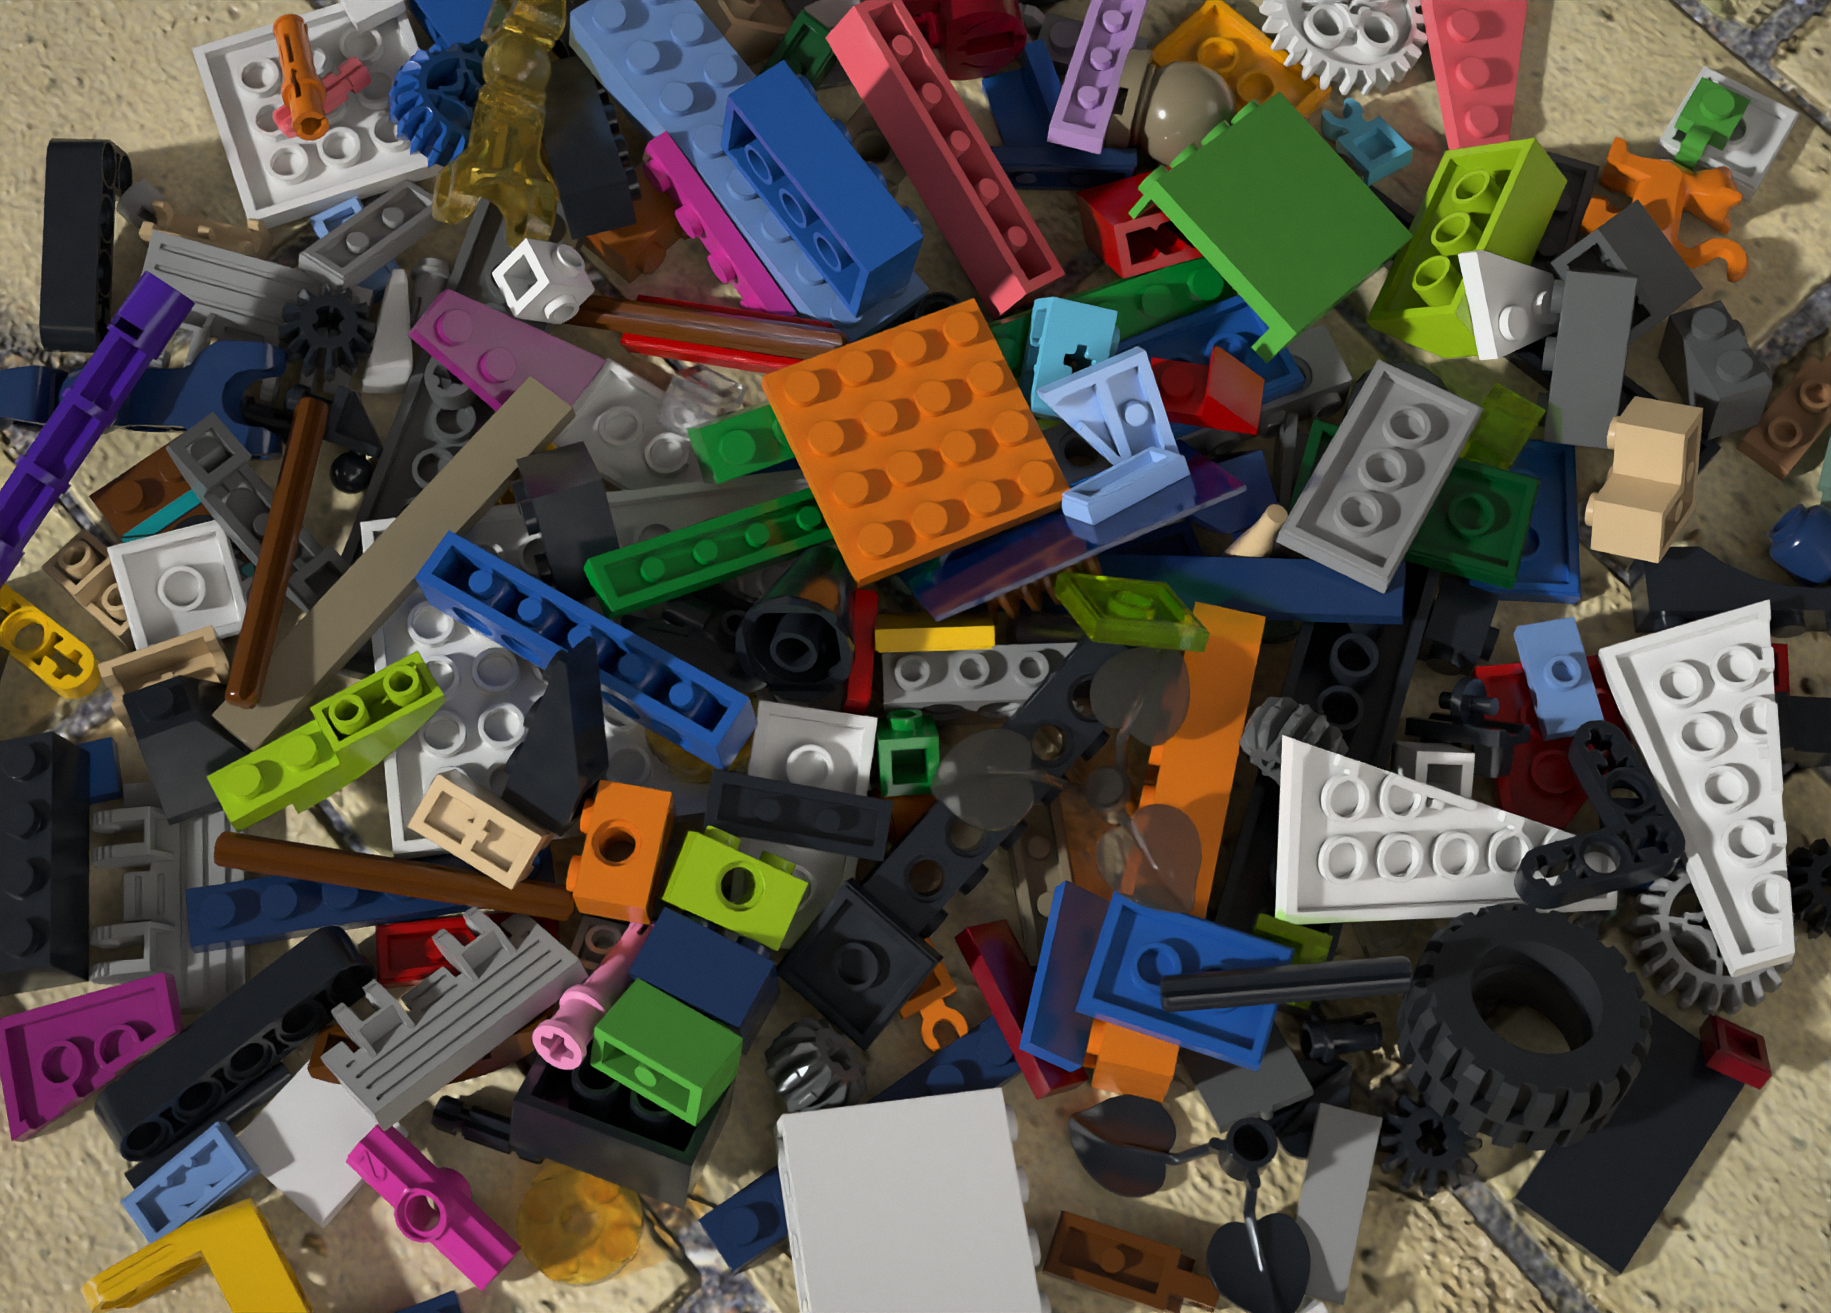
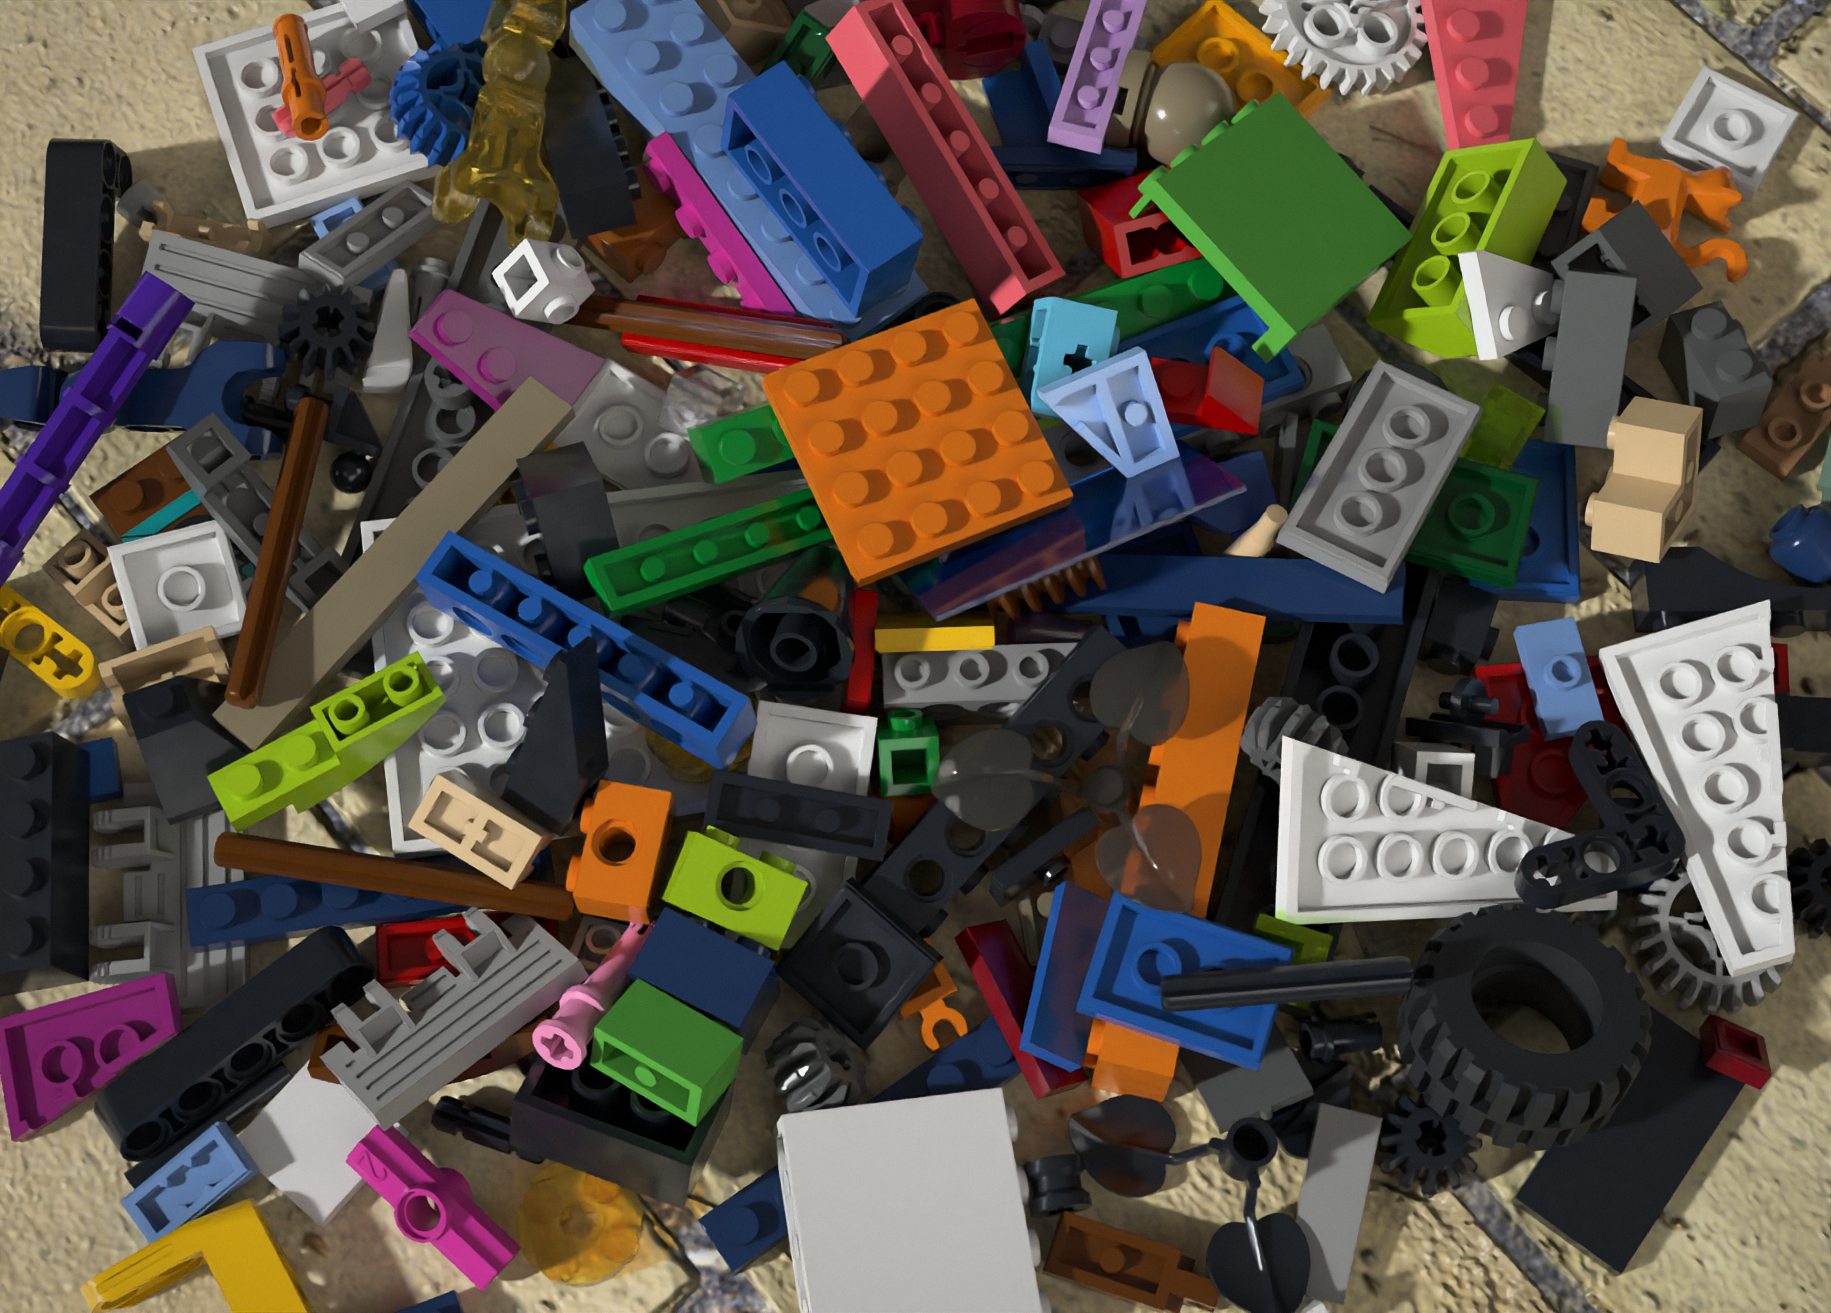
clear neon green tile [1054,572,1210,652] -> none
light blue tile [1061,446,1190,525] -> none
medium azure plate [1320,98,1413,186] -> none
bright green plate [1673,77,1751,171] -> none
none -> black plate [989,806,1101,908]
none -> black wheel [1022,1154,1092,1218]

